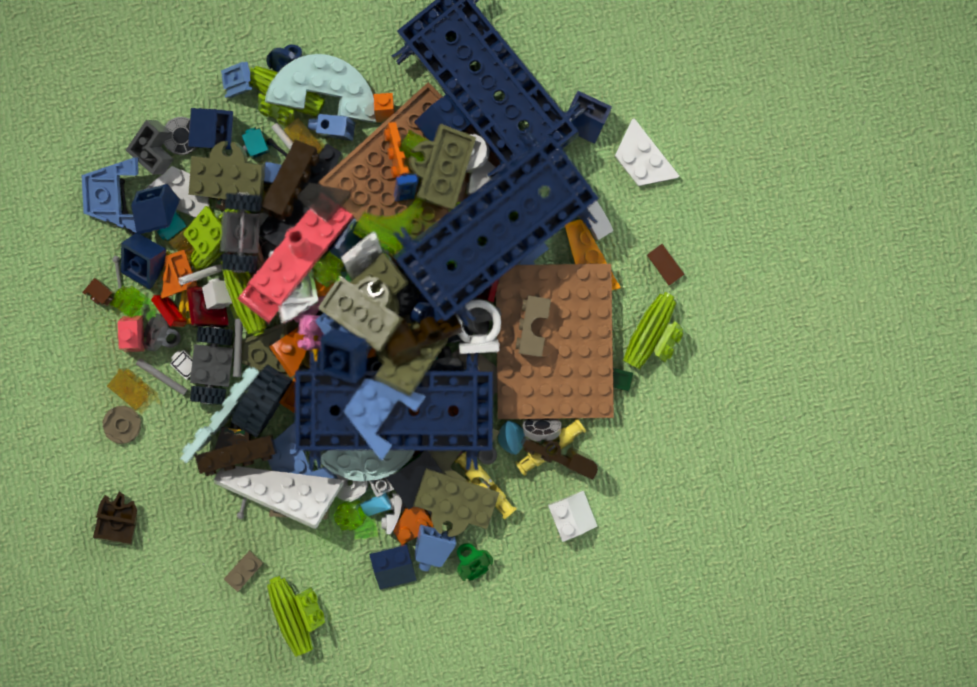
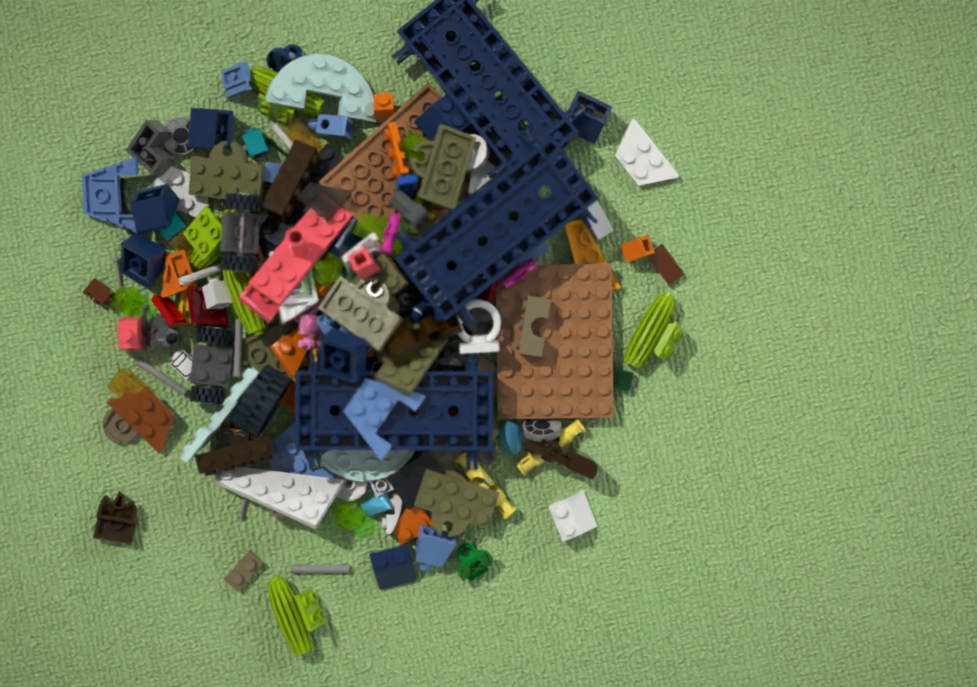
none -> dark orange wing [107,388,175,454]
none -> light grey bar [292,565,350,573]
none -> coral brick [348,246,380,280]
none -> dark pink pin [380,213,402,255]
none -> dark grey piece [388,190,428,229]
none -> dark pink pin [501,257,539,290]
none -> orange brick [621,235,655,263]

